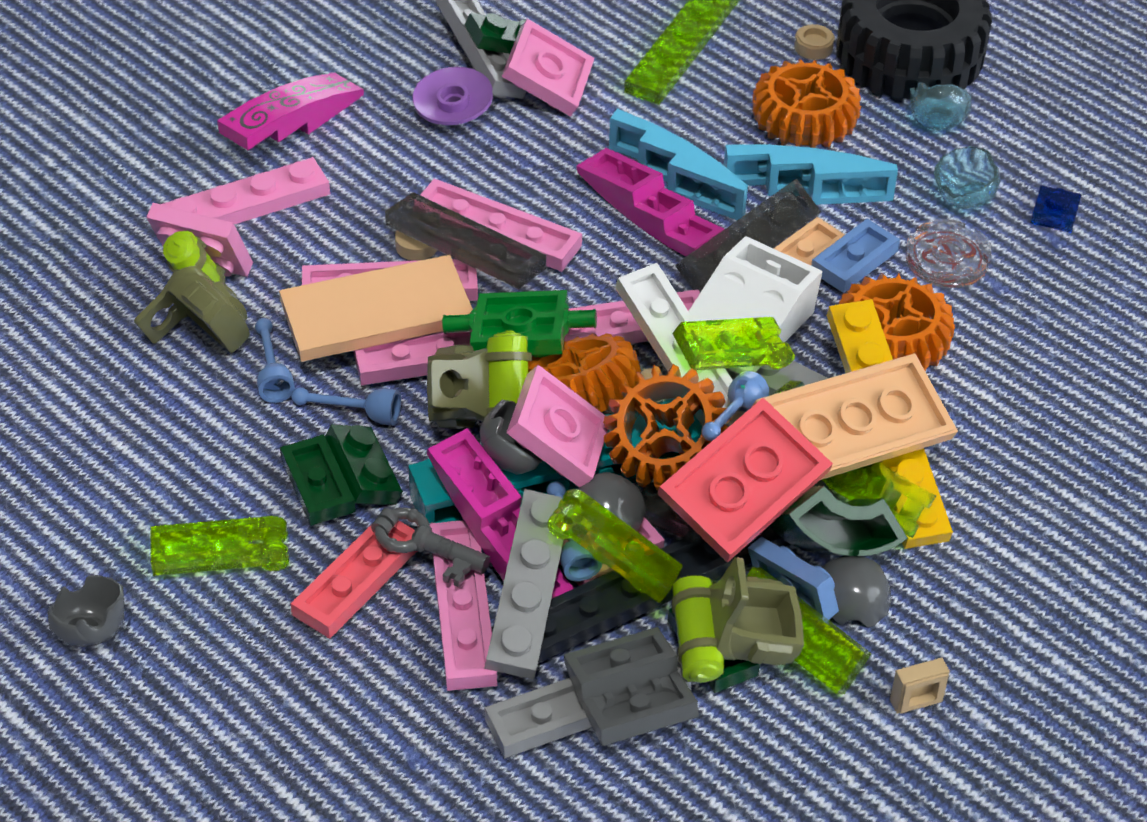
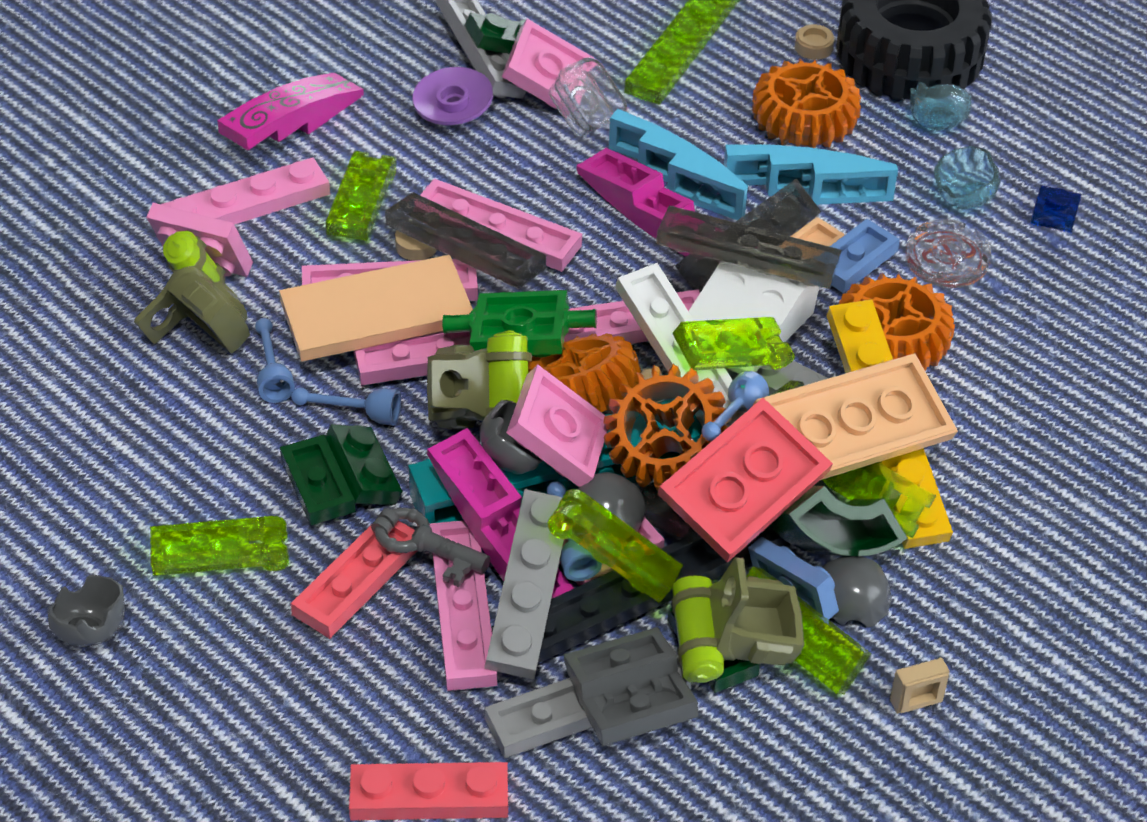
none -> clear neon green plate [325,150,397,241]
none -> coral plate [349,762,508,820]
none -> clear piece [549,57,628,137]
none -> clear smoke plate [656,205,842,289]

